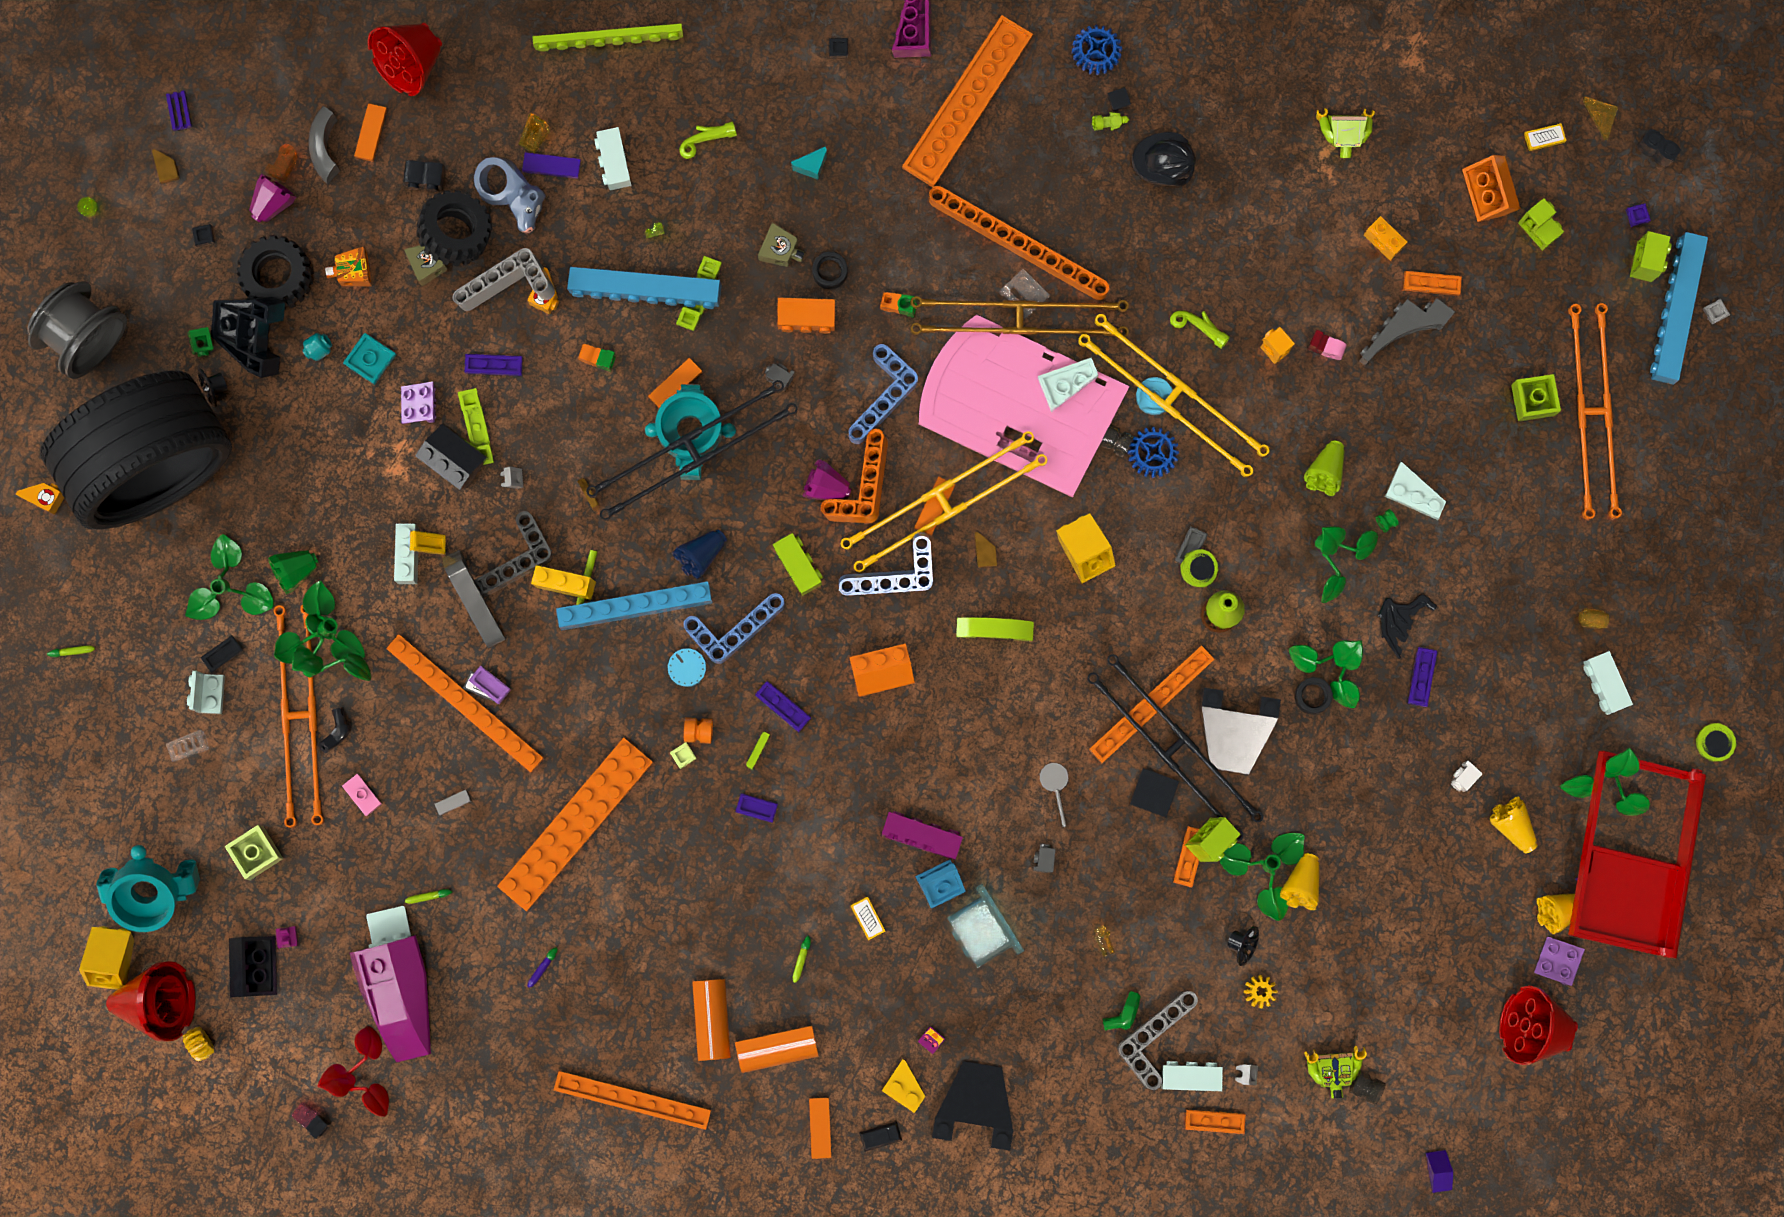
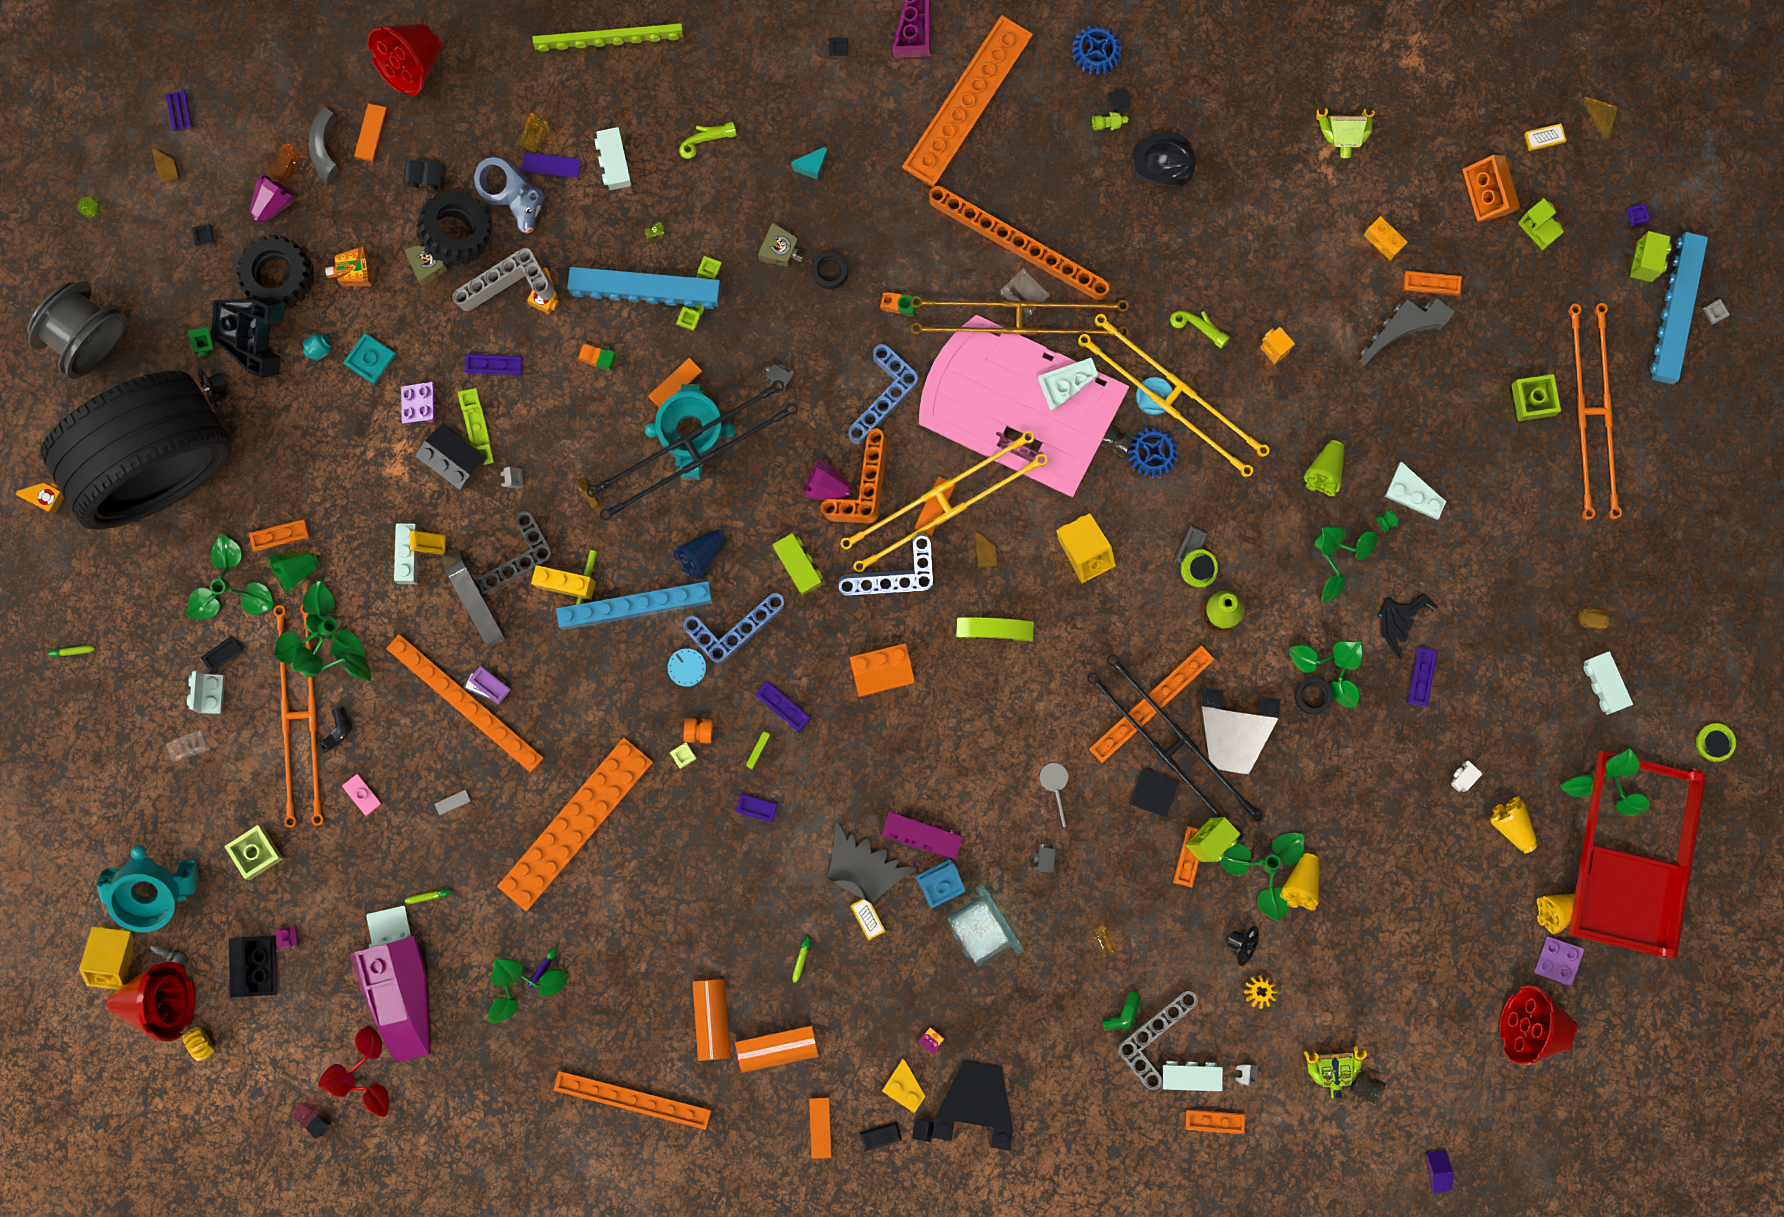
orange slope [778,298,835,334] -> none
leg [1308,329,1347,360] -> none
black brick [1636,129,1681,167] -> none
none -> light grey bar [150,945,186,966]
none -> orange tile [249,519,310,552]
none -> green plant [488,958,569,1024]
none -> dark grey piece [827,820,919,904]
none -> black tile [912,1119,934,1142]

